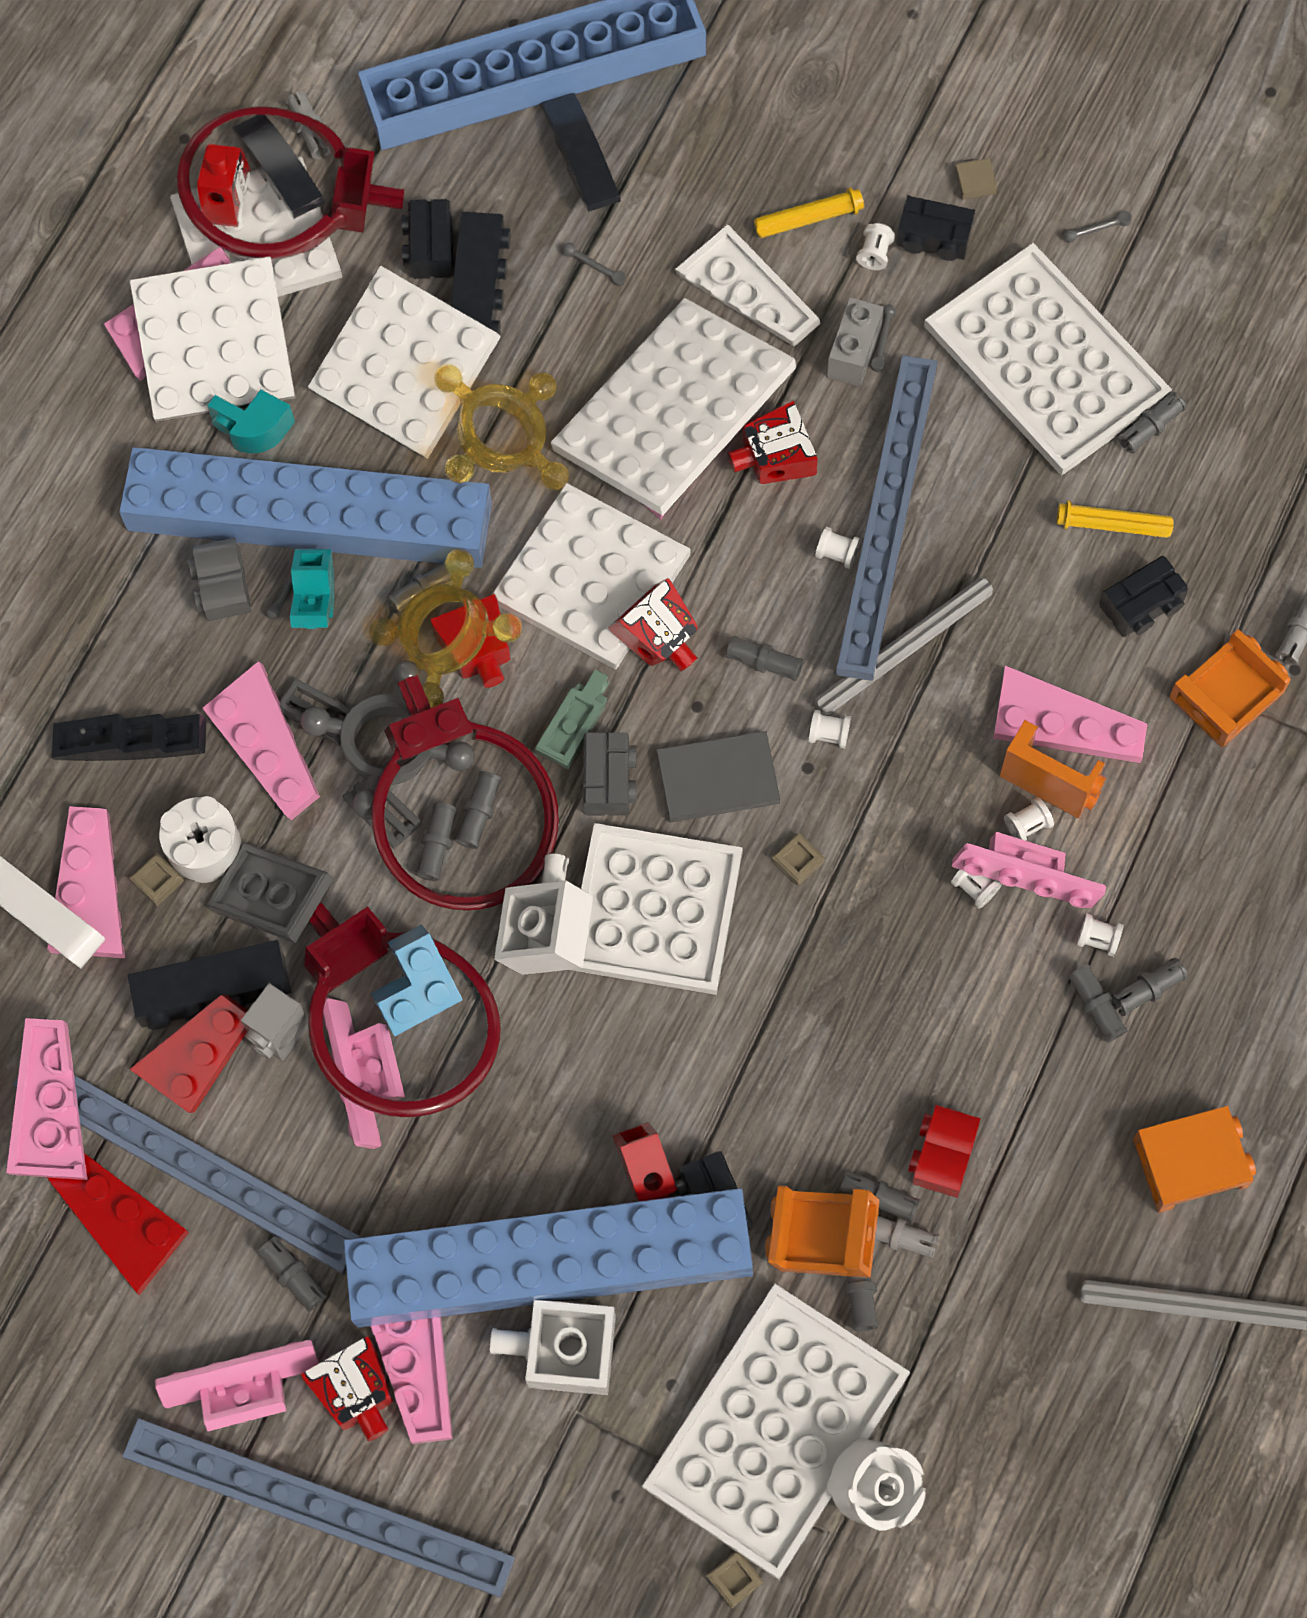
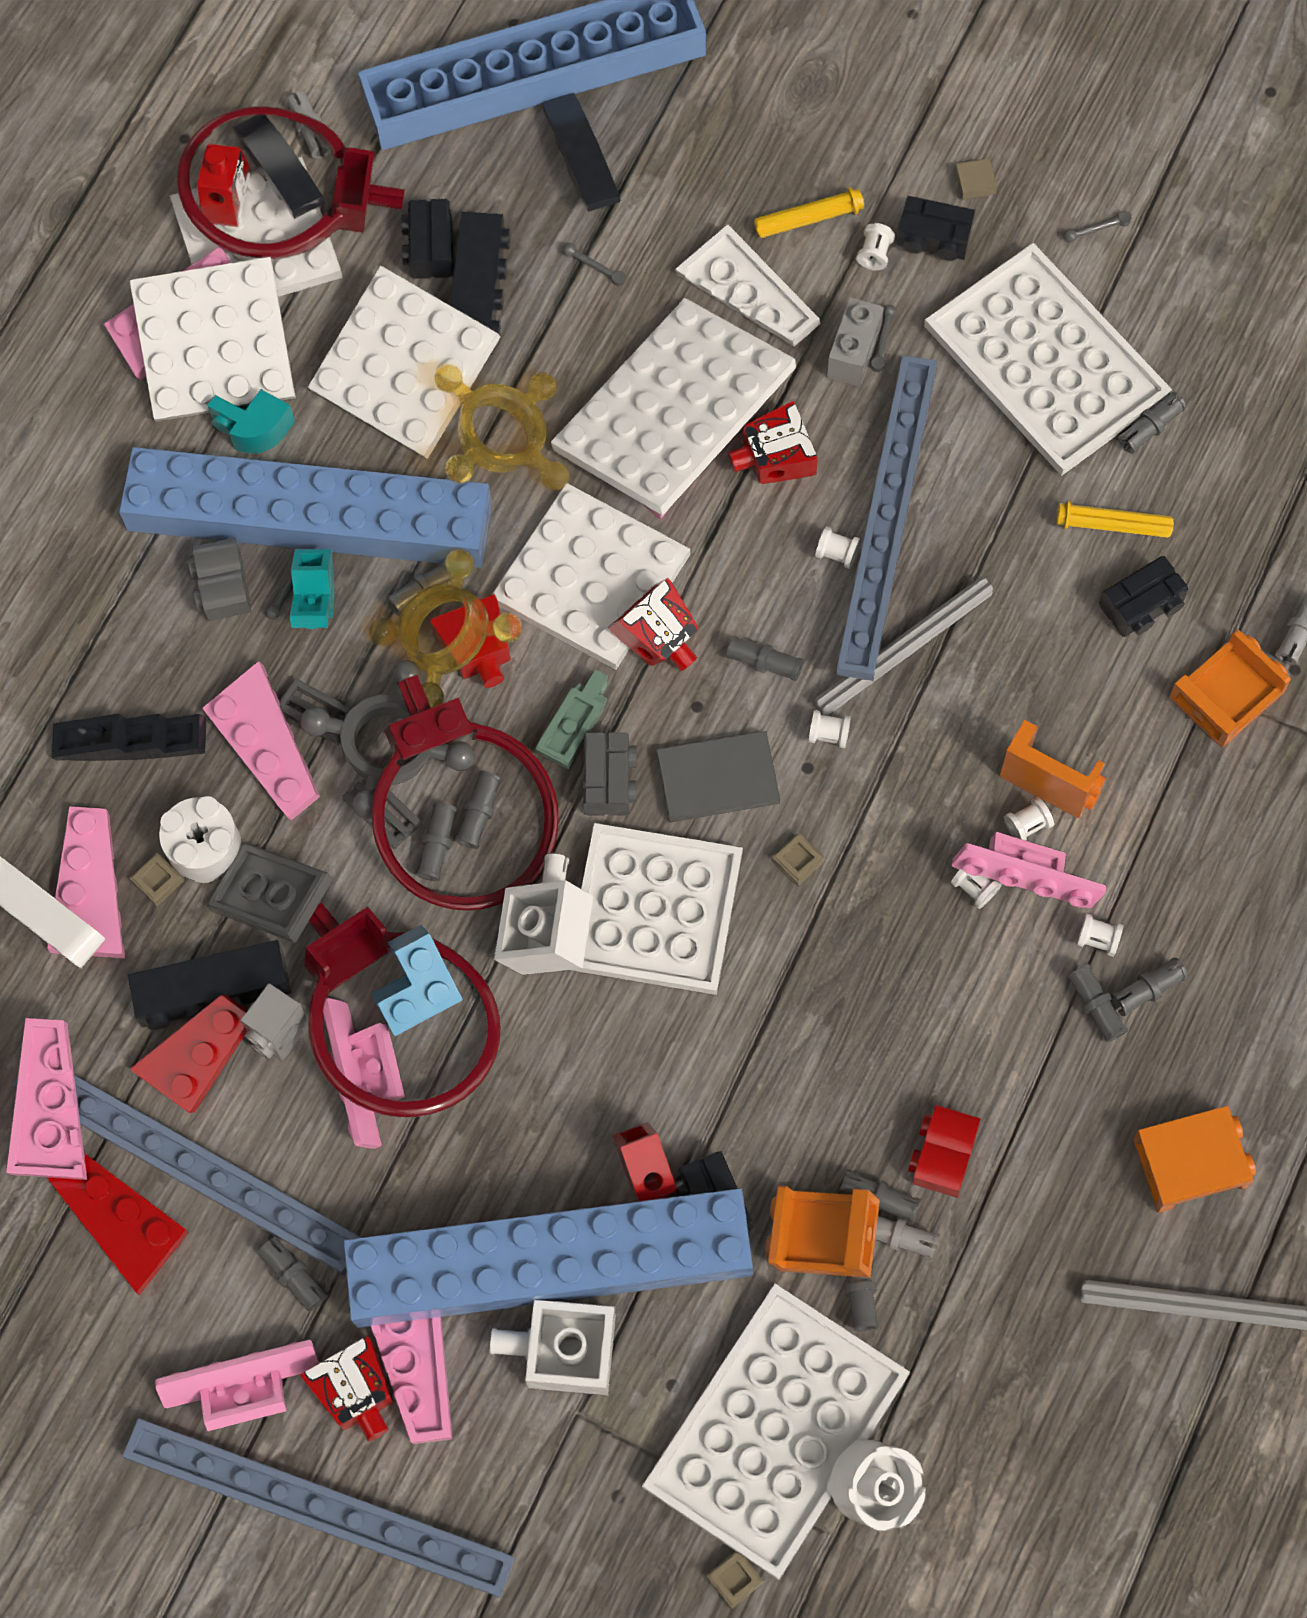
bright pink wing [993,666,1147,763] -> none

